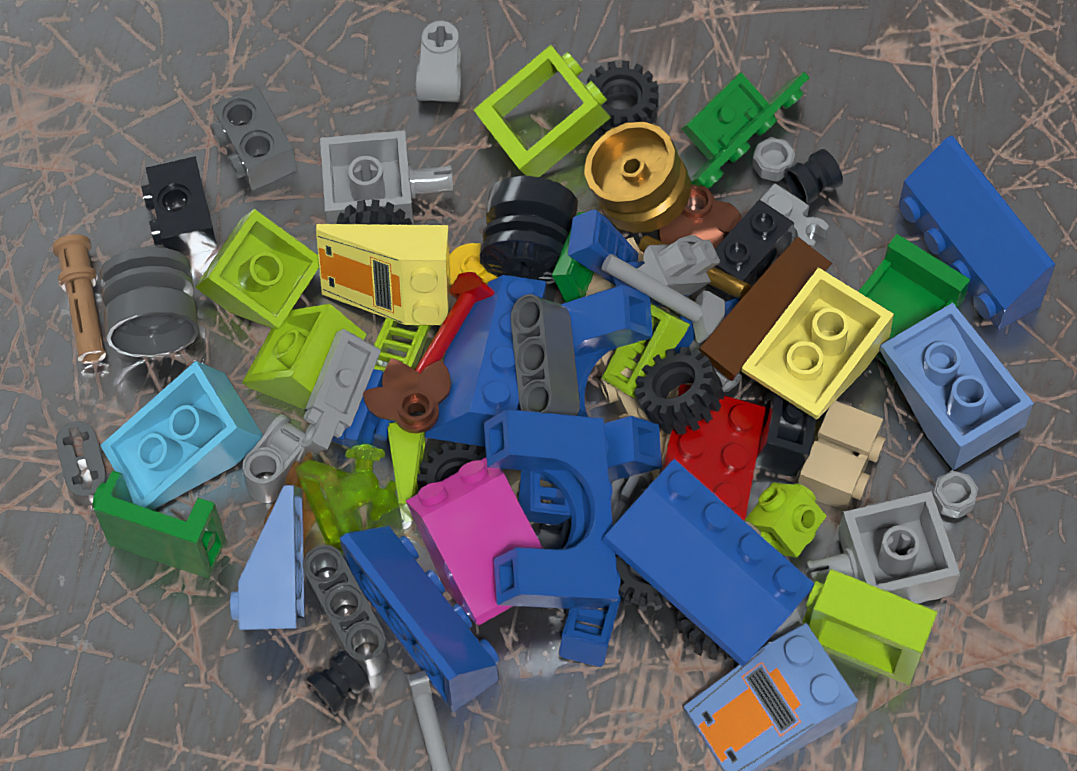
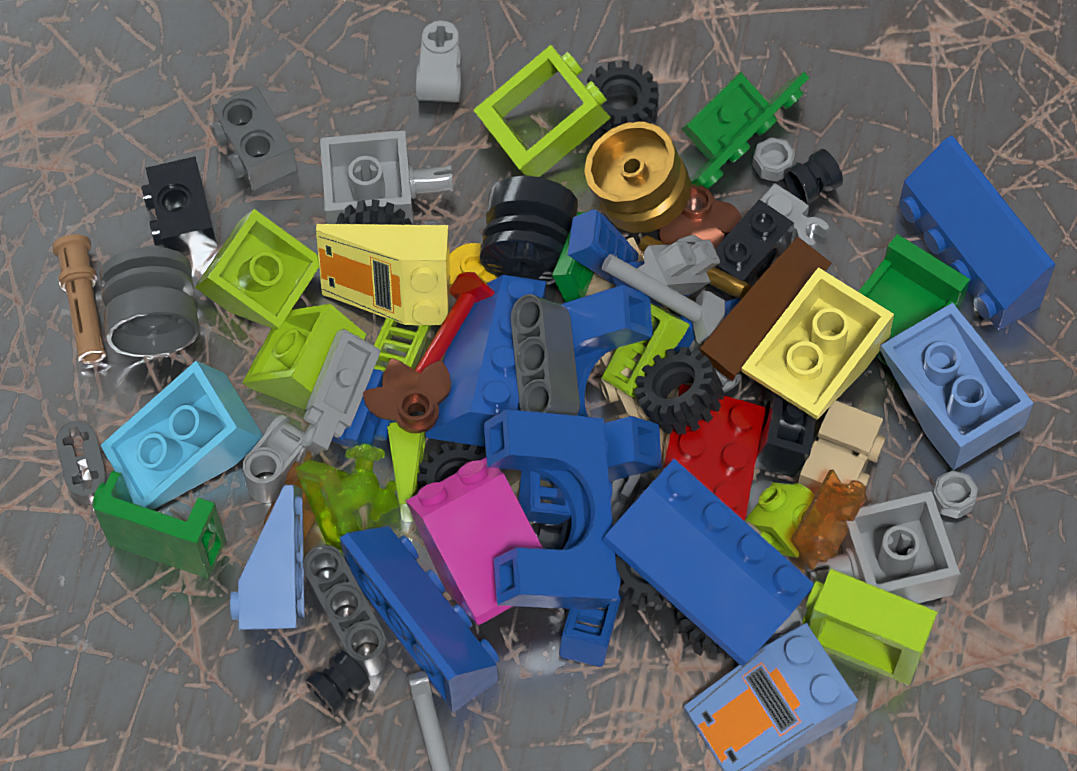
none -> clear orange hinge [790,470,867,570]

